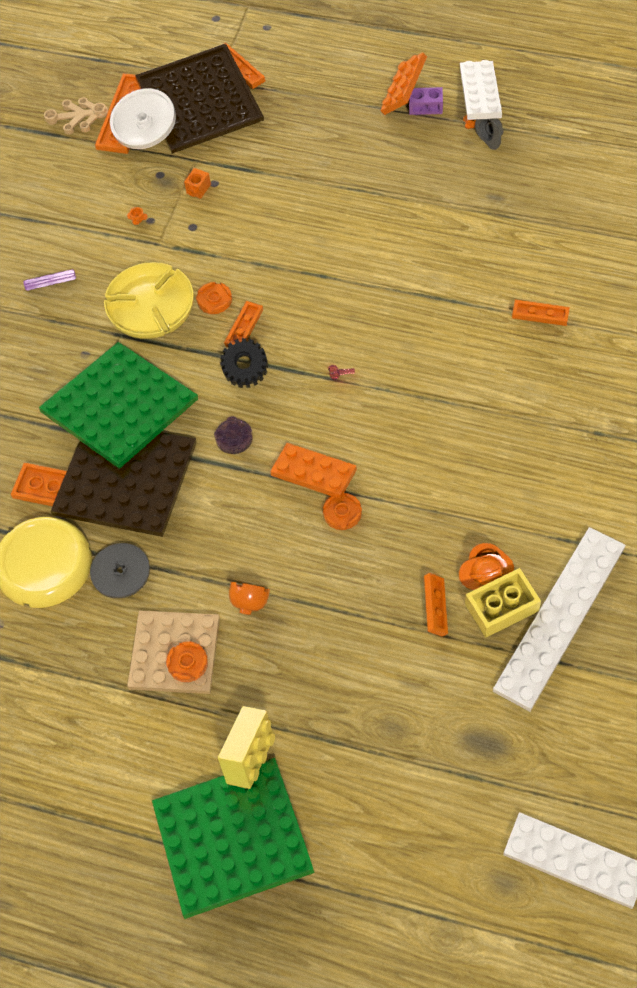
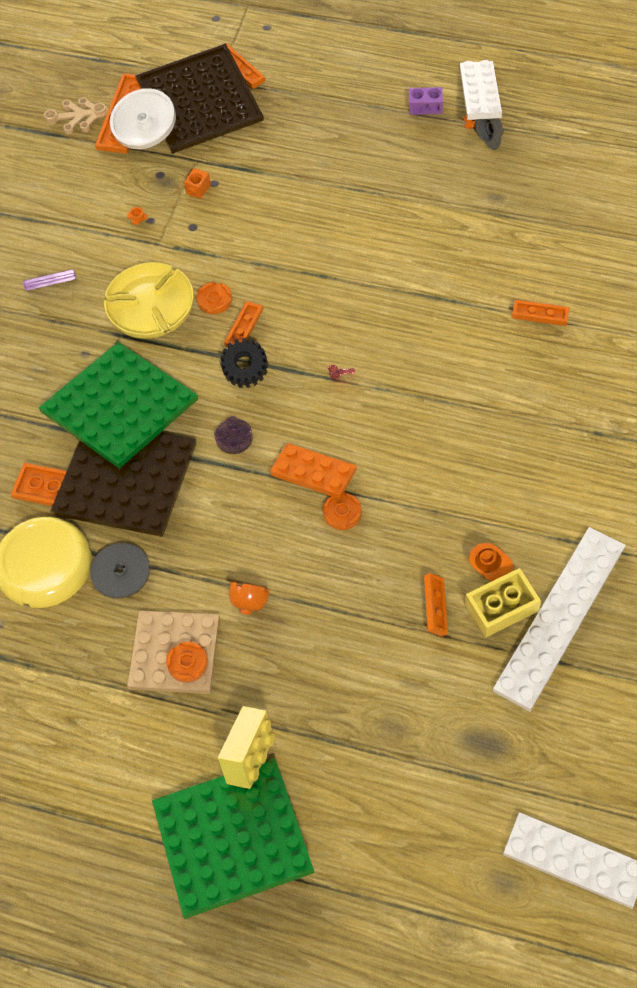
orange plate [380,52,427,115] -> none
orange piece [459,554,507,590] -> none

